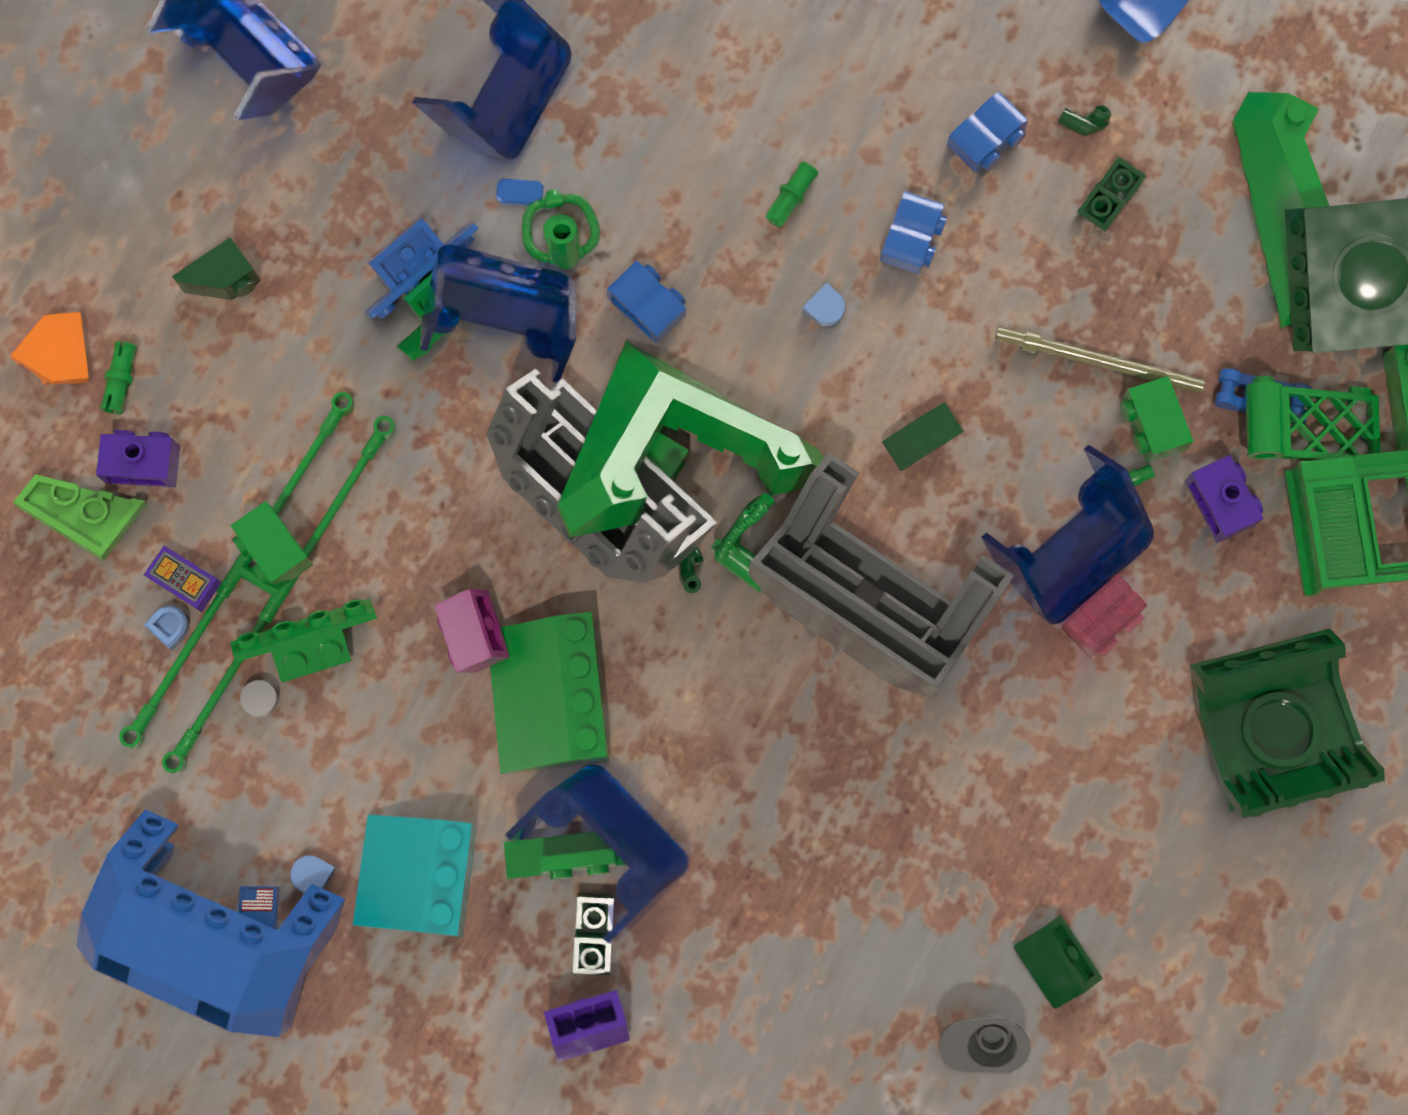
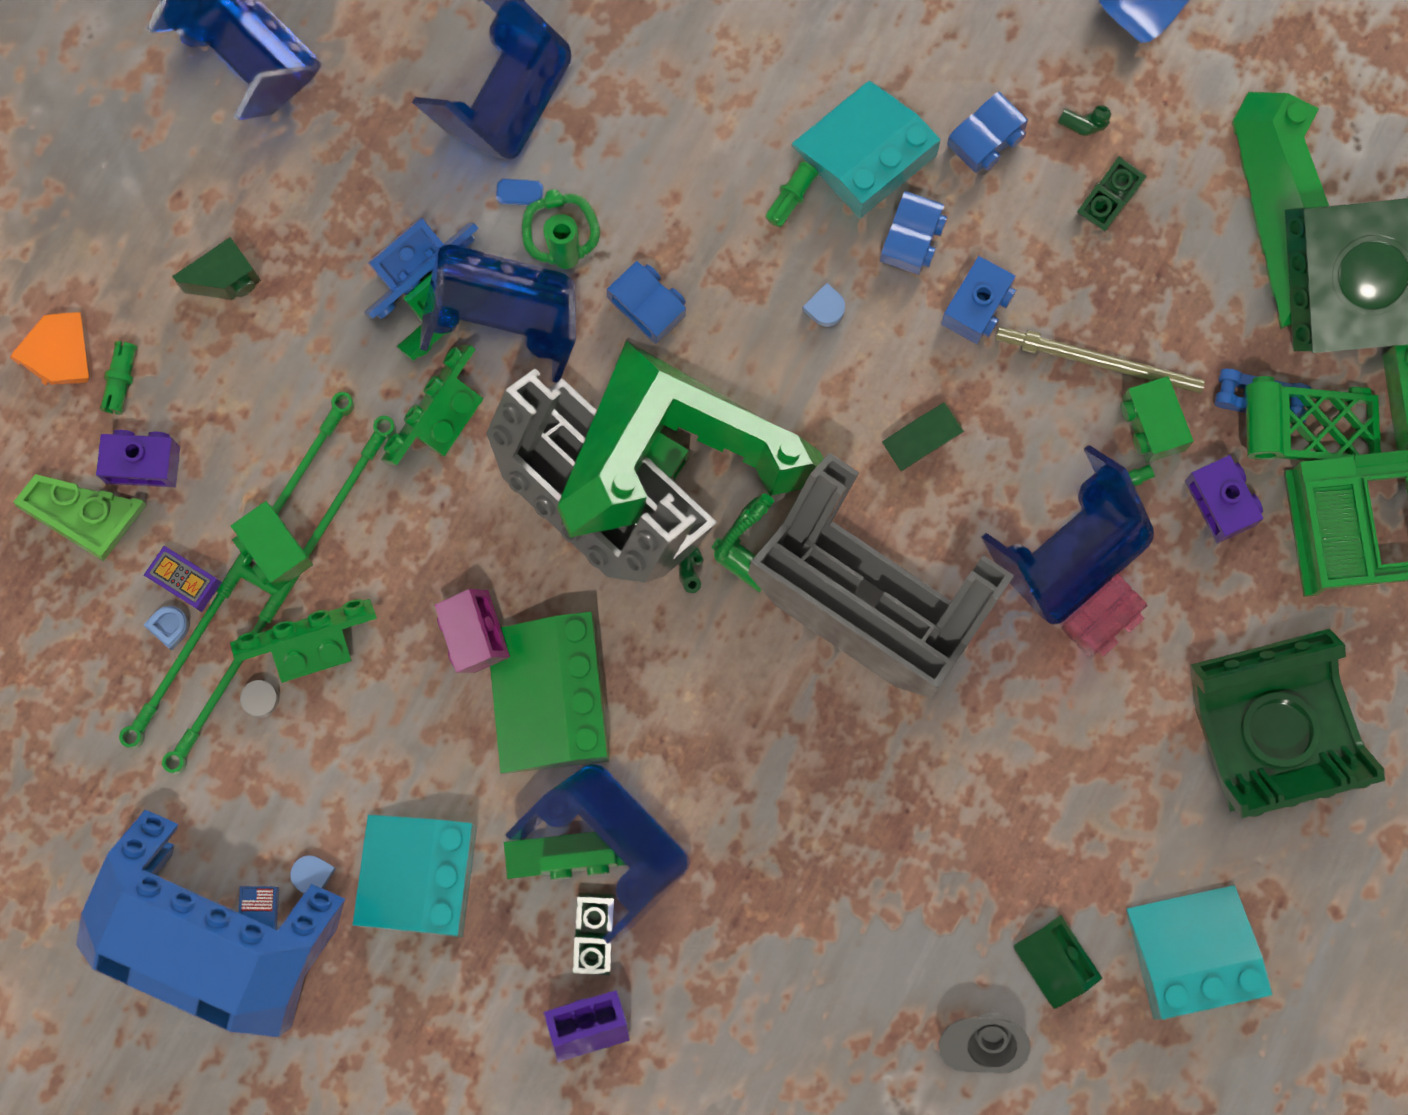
none -> green bracket [381,345,484,465]
none -> teal slope [792,80,941,219]
none -> blue brick [941,256,1016,345]
none -> teal slope [1126,885,1273,1020]

